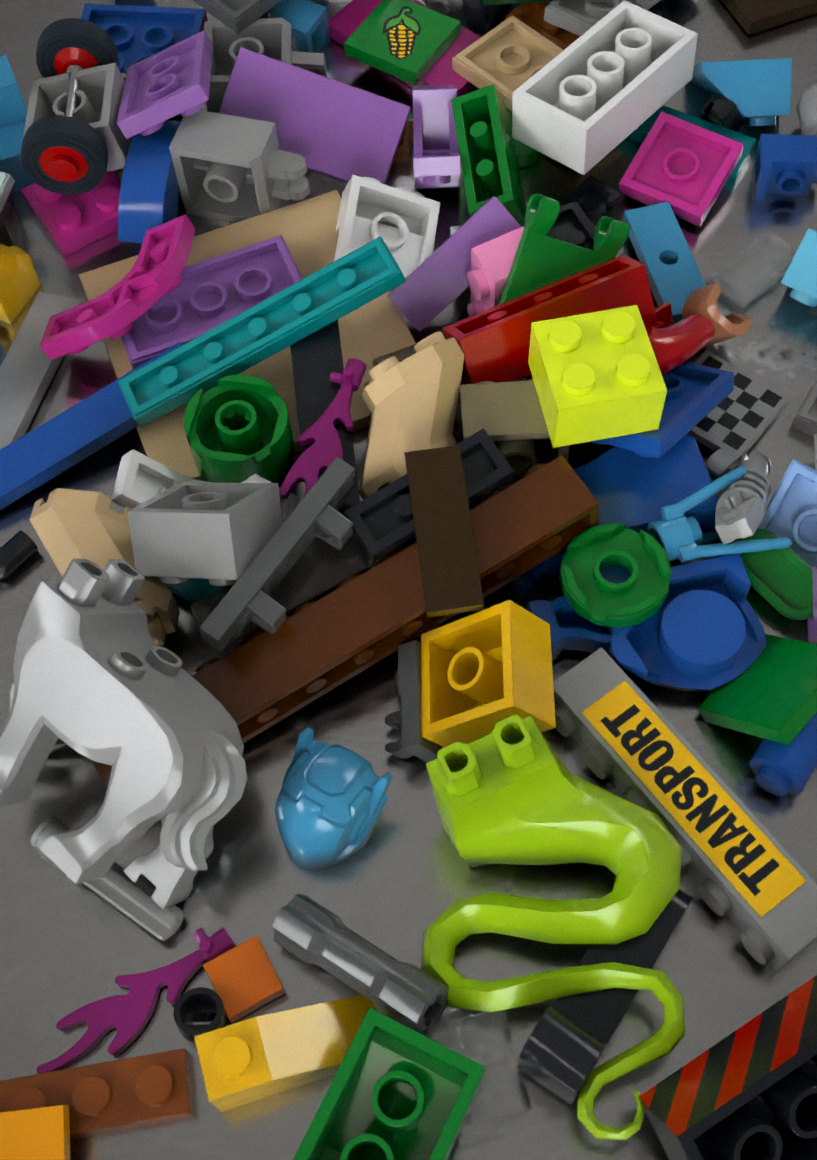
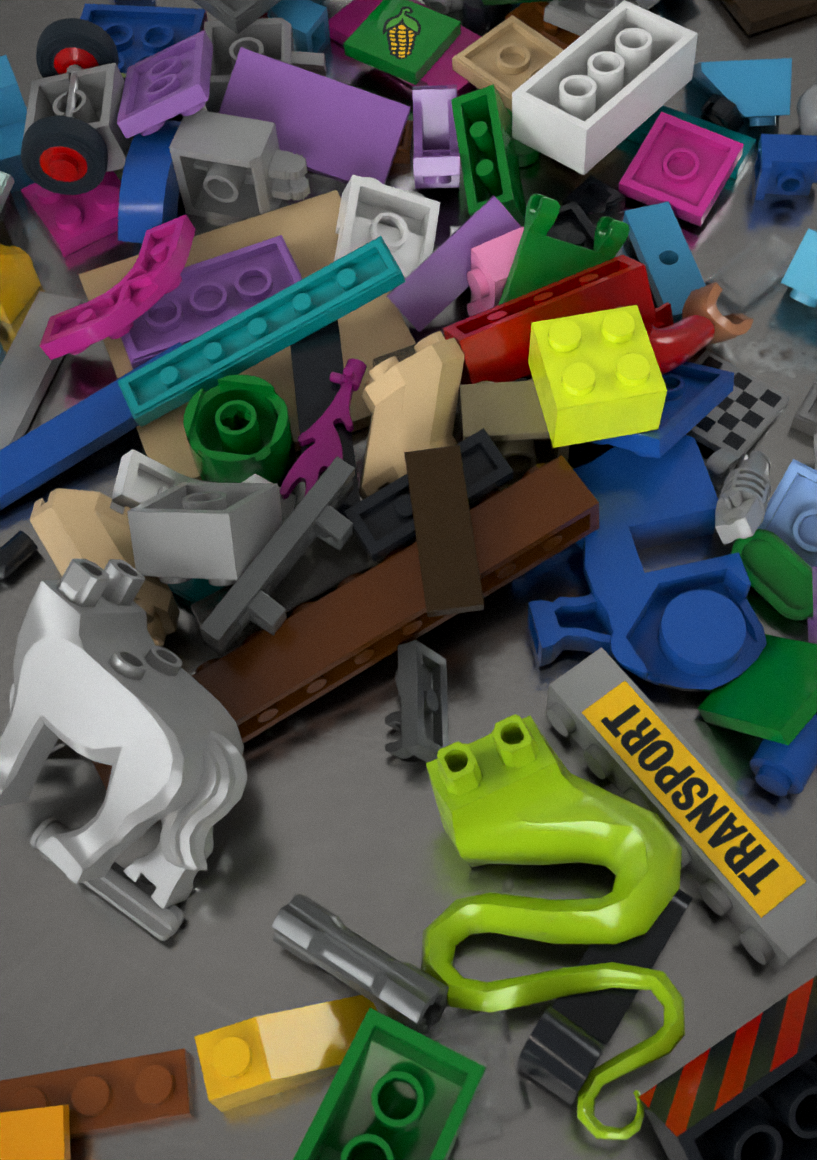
magenta piece [36,927,236,1074] -> none
black hinge [174,987,226,1043] -> none
orange tile [203,935,286,1023] -> none
dark azure helmet [275,727,393,870] -> none
yellow brick [421,600,556,747] -> none
green tile [559,522,672,628] -> none
dark azure plant [647,466,792,562] -> none

